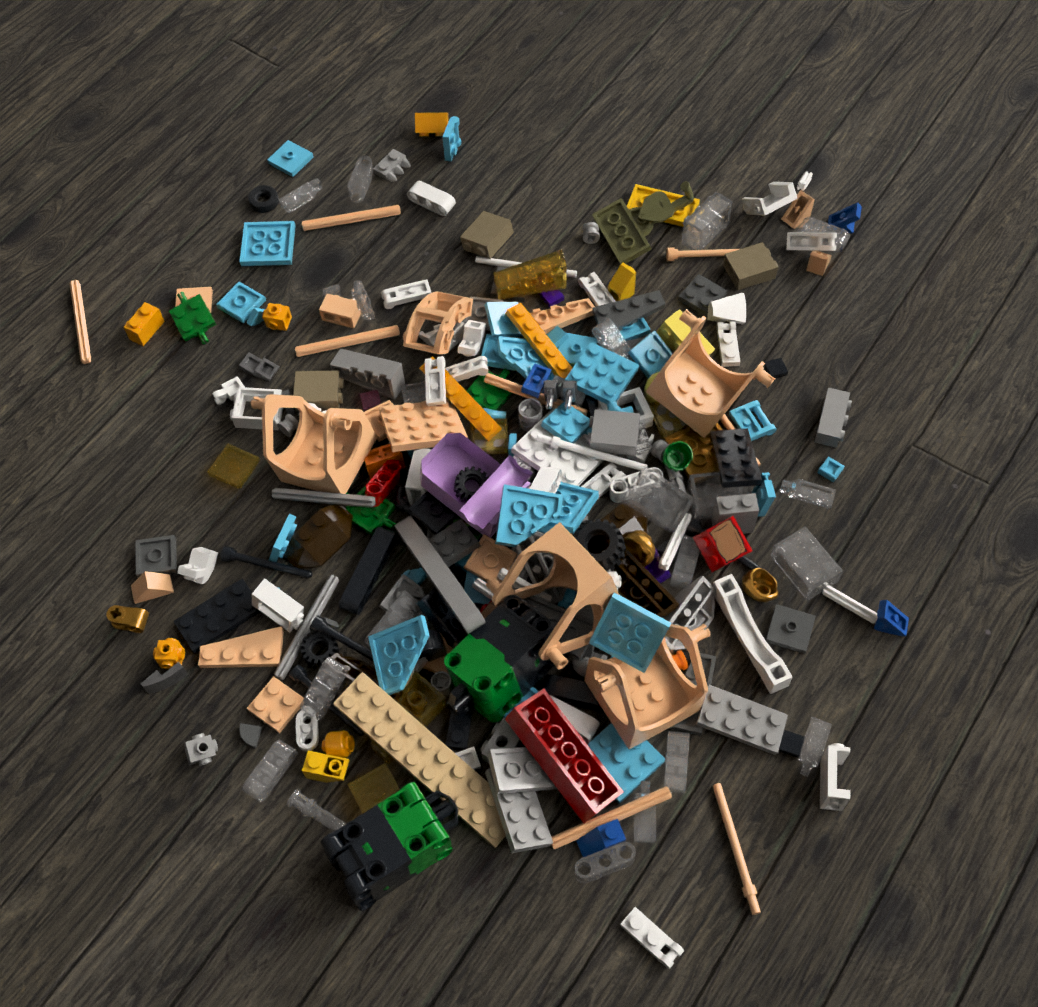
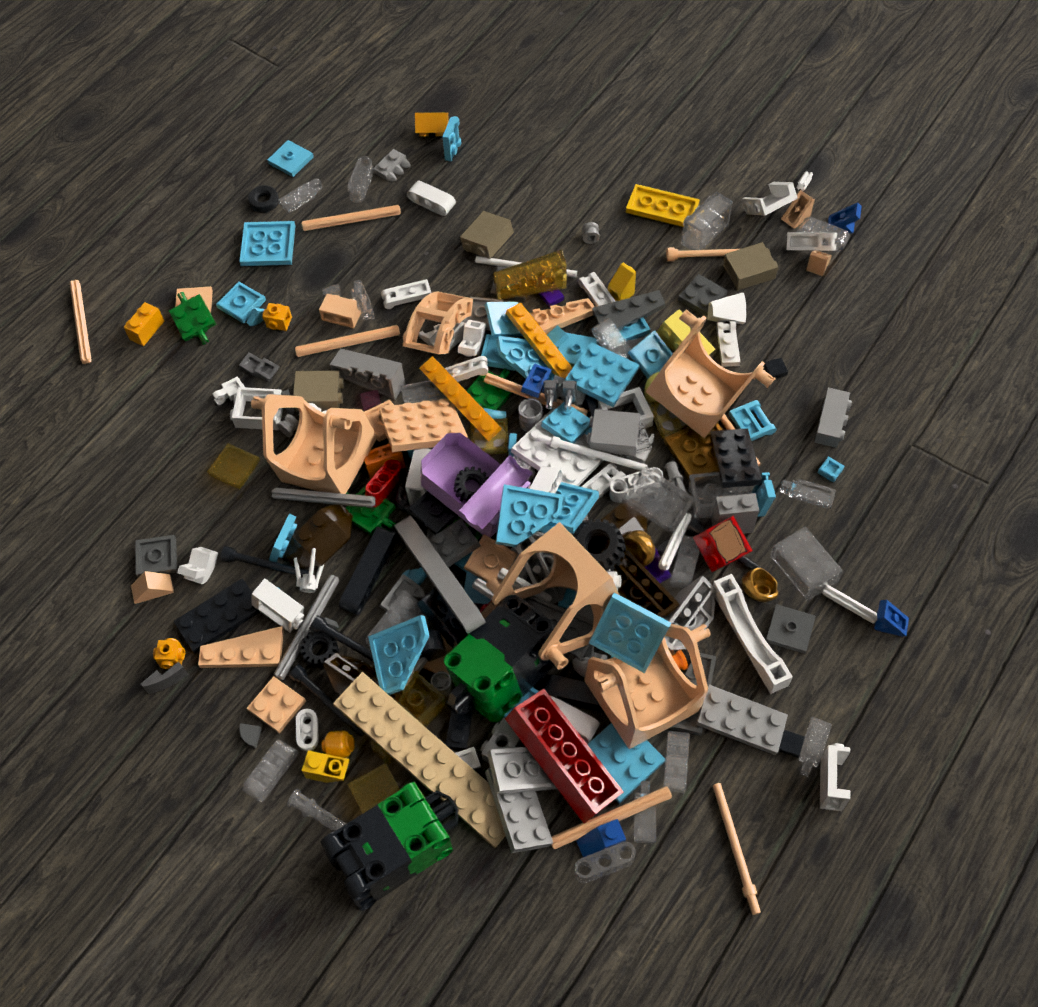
pearl gold piece [106,605,149,633] -> none
light grey brick [184,733,218,766] -> none
clear beam [300,657,348,720] -> none
white plate [425,356,446,407] -> none
olive plate [592,181,694,265] -> none
medium azure arm [607,401,634,413] -> none
white plate [620,907,684,969] -> none
light grey wheel [651,440,669,462] -> none
green hair [662,441,693,472] -> none
none -> white plant [294,548,324,593]

